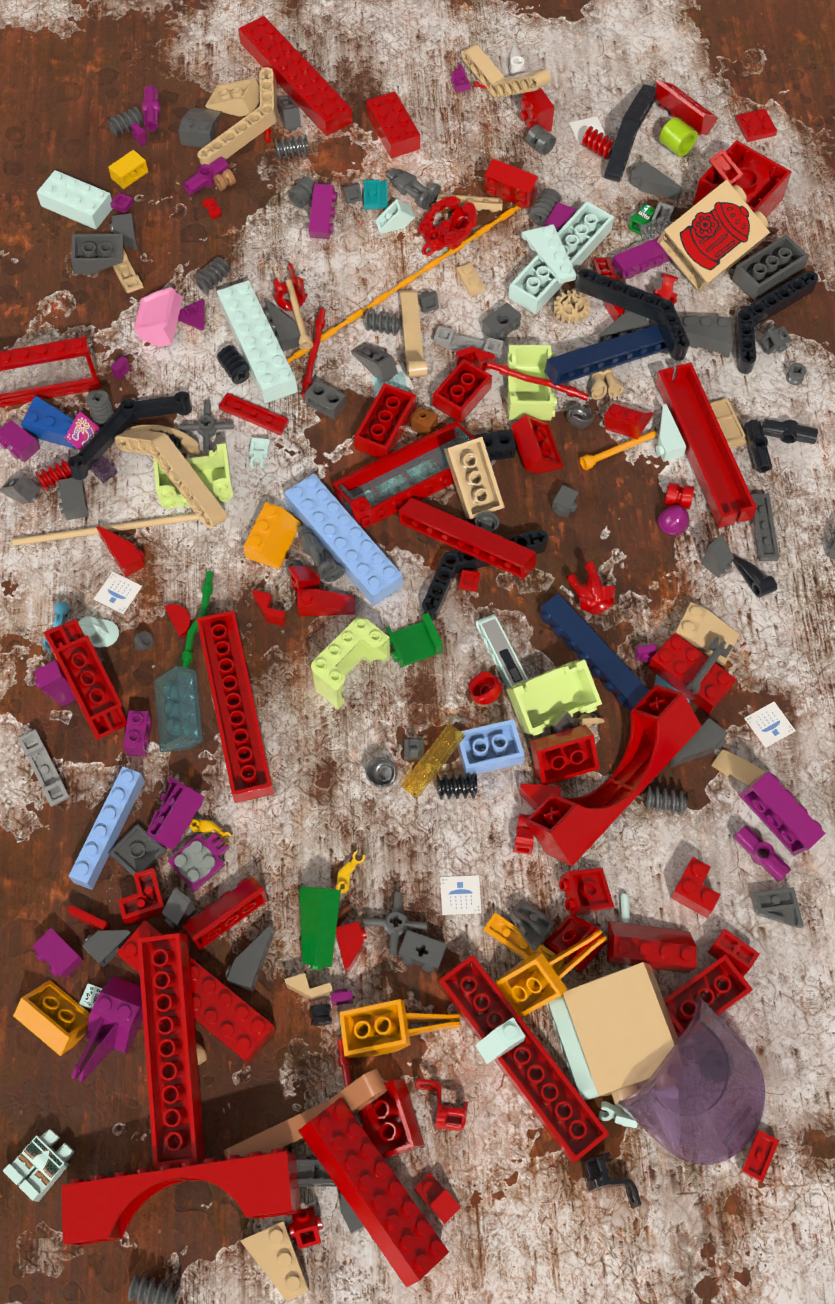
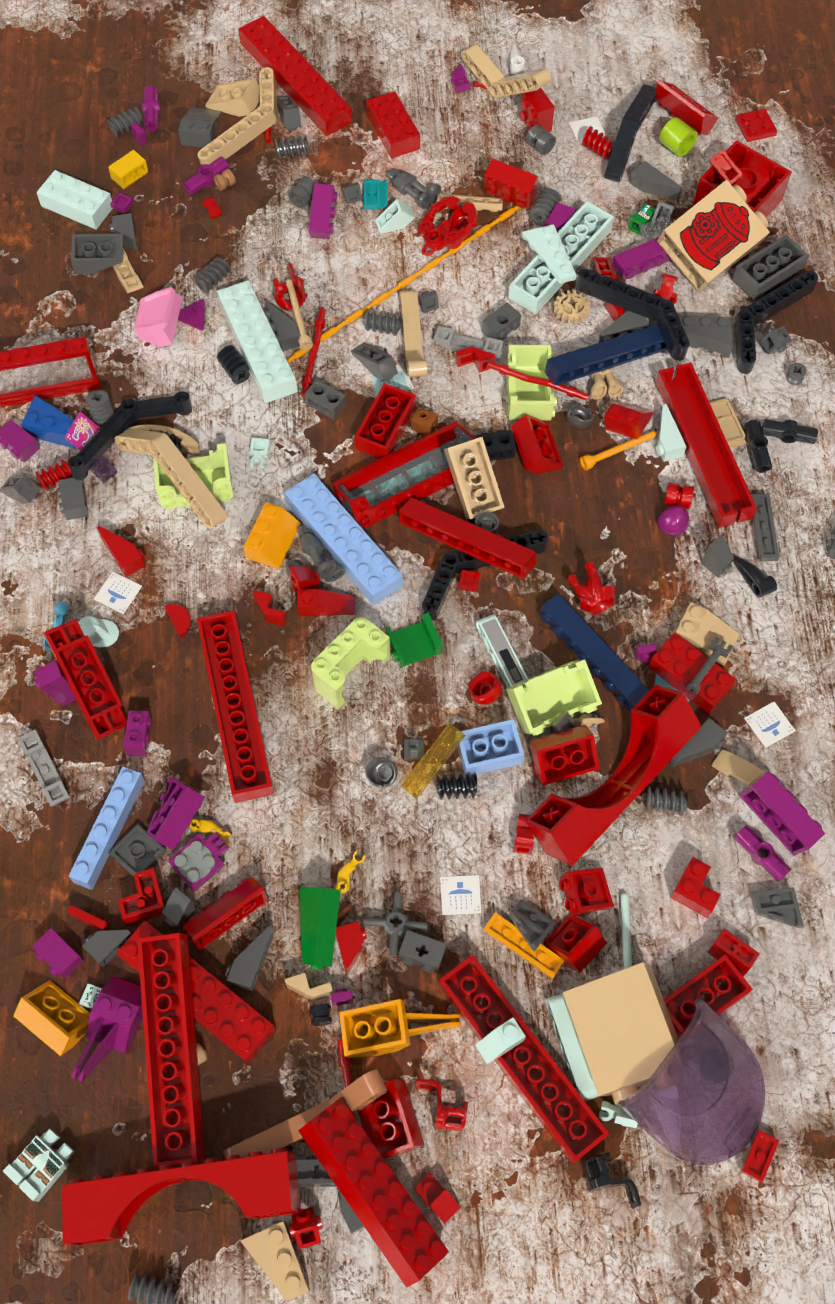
tan piece [12,513,201,546] -> none
magenta plate [111,356,131,381] -> none
dark grey tile [134,631,154,651] -> none
clear light blue slope [154,666,203,753] -> none
dark grey bar [180,402,234,451] -> none
green bar [181,571,214,676] -> none
red tile [219,393,289,436] -> none
red brick [433,359,492,423] -> none
tan plate [456,262,485,297] -> none
light orange slope [494,929,607,1017] -> none
red slope [519,784,561,810] -> none
dark grey brick [552,485,579,518] -> none
red slope [607,921,697,974] -> none

